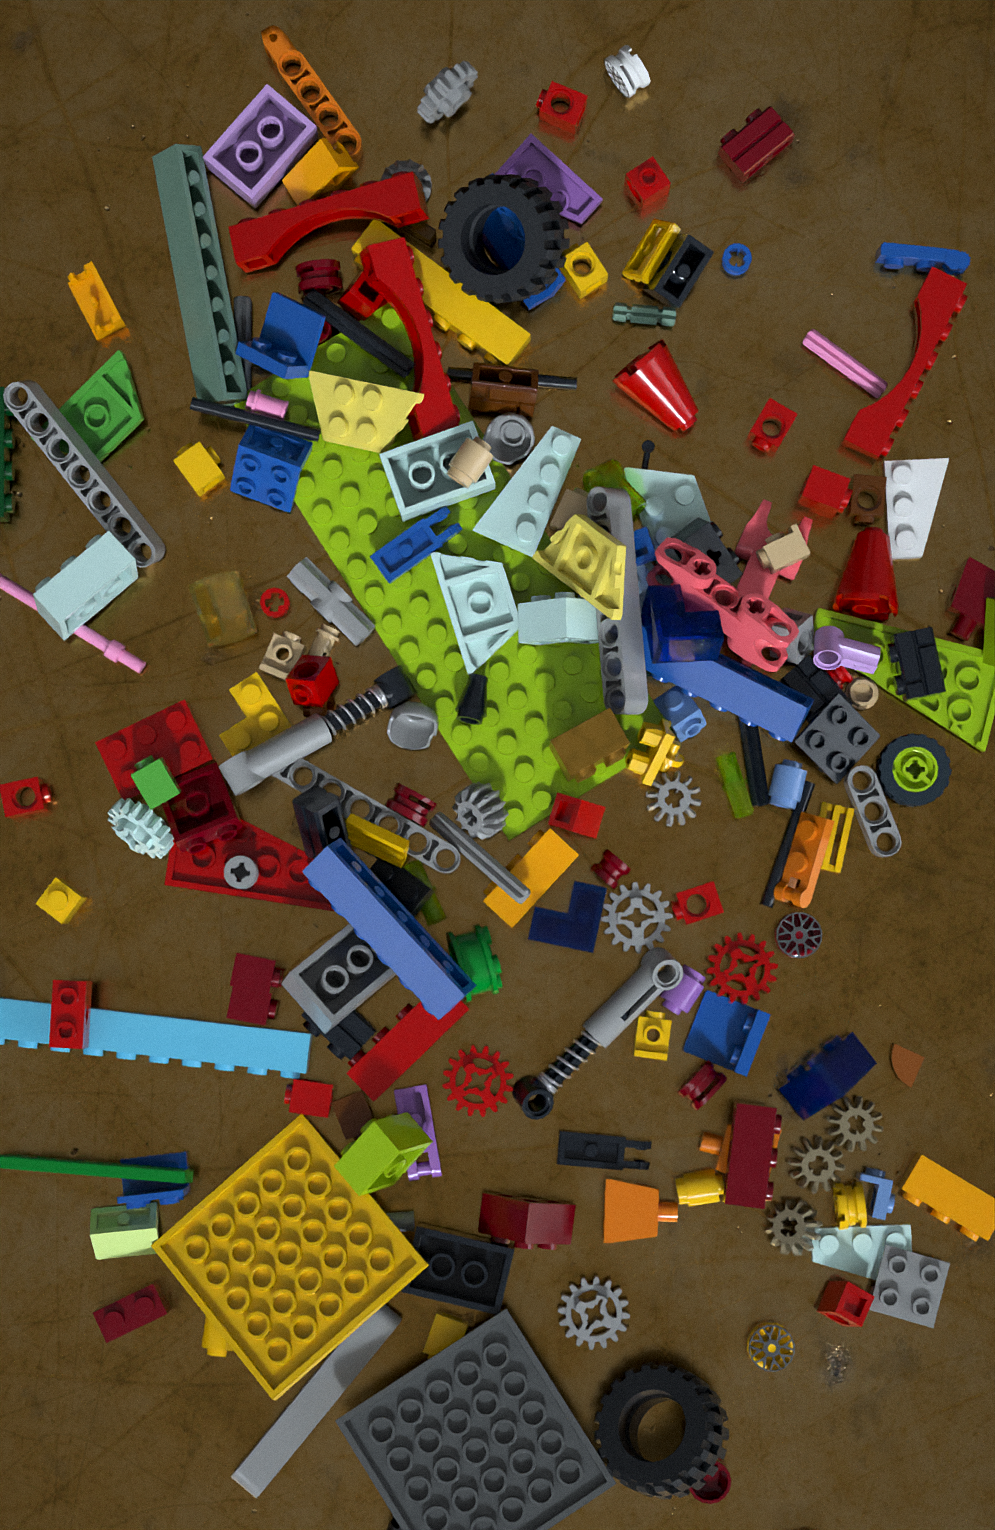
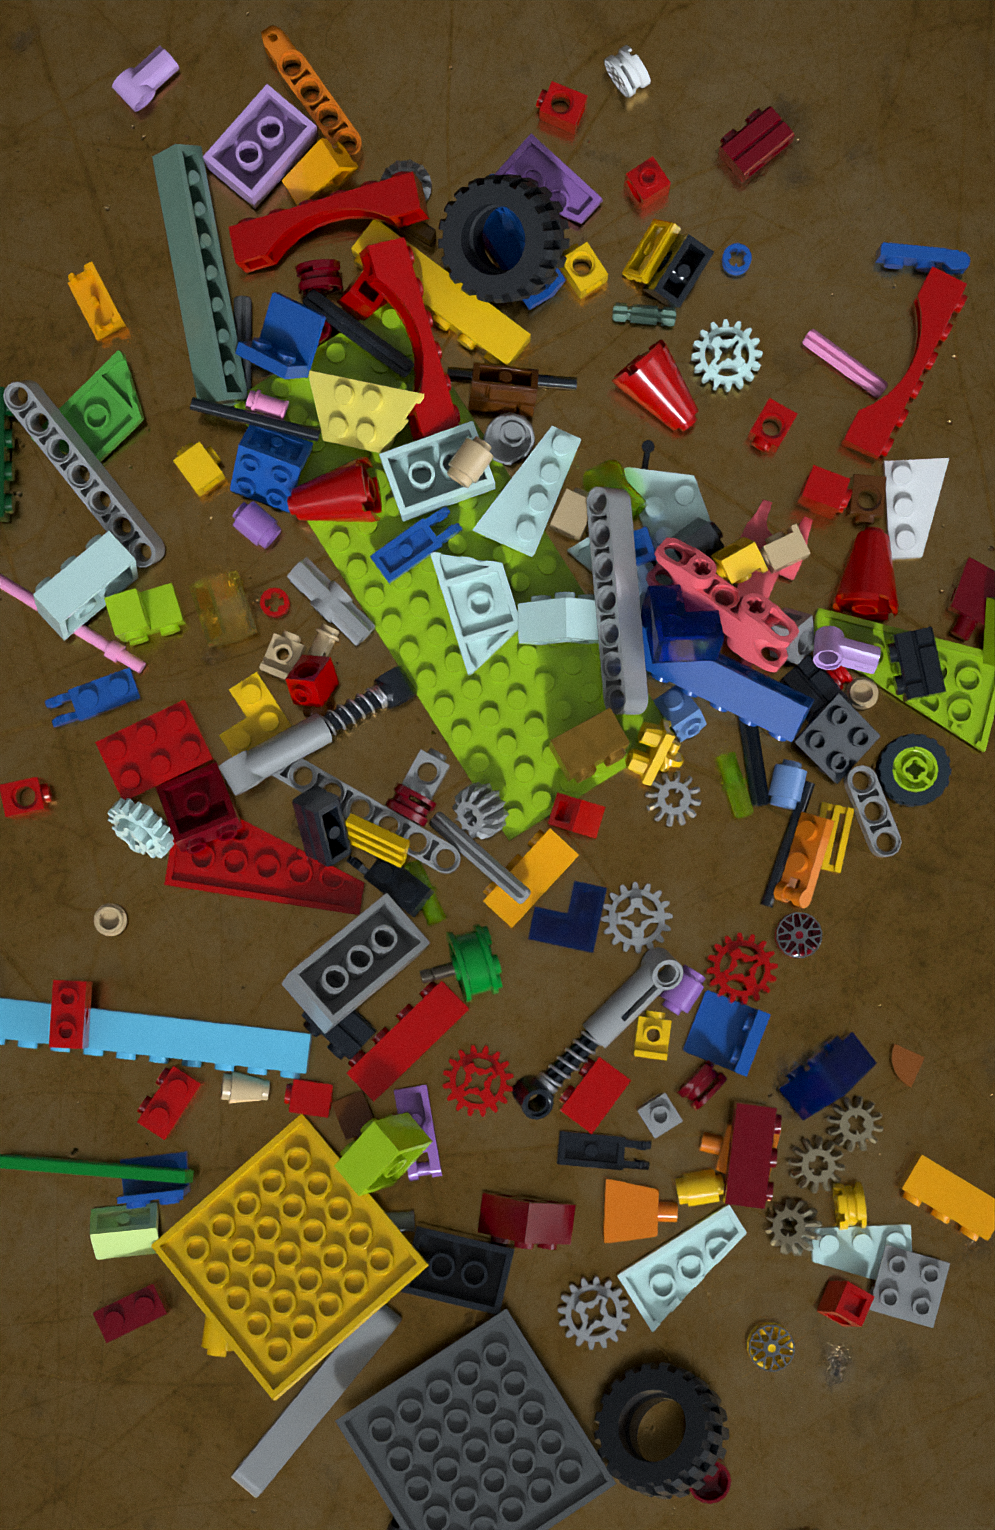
yellow brick [35,877,87,924] -> none
bright green brick [131,755,181,810] -> none
light grey wheel [224,856,259,889] -> none
dark red brick [226,952,285,1026] -> none
brick [302,838,477,1020] -> none
light grey hair [387,701,439,750] -> none
light grey gear [417,60,478,123] -> none
yellow brick [423,1310,468,1359] -> none
black cone [455,674,488,725] -> none
light yellow wing [532,514,626,620] -> none
dark red wheel [590,849,631,890] -> none
red brick [671,881,724,925] -> none
medium blue bracket [856,1167,895,1220] -> none
none -> blue hinge [45,667,142,728]
none -> tan plate [94,903,127,936]
none -> lime brick [104,583,186,646]
none -> lavender piece [112,46,179,112]
none -> red brick [137,1064,205,1140]
none -> tan cone [220,1071,270,1104]
none -> medium lavender brick [232,501,282,549]
none -> red cone [287,457,382,523]
none -> light grey brick [402,748,450,800]
none -> red brick [558,1055,631,1134]
none -> light aqua wing [617,1204,747,1333]
none -> light grey brick [636,1091,683,1139]
none -> light aqua gear [691,319,763,392]
none -> yellow brick [710,537,768,584]

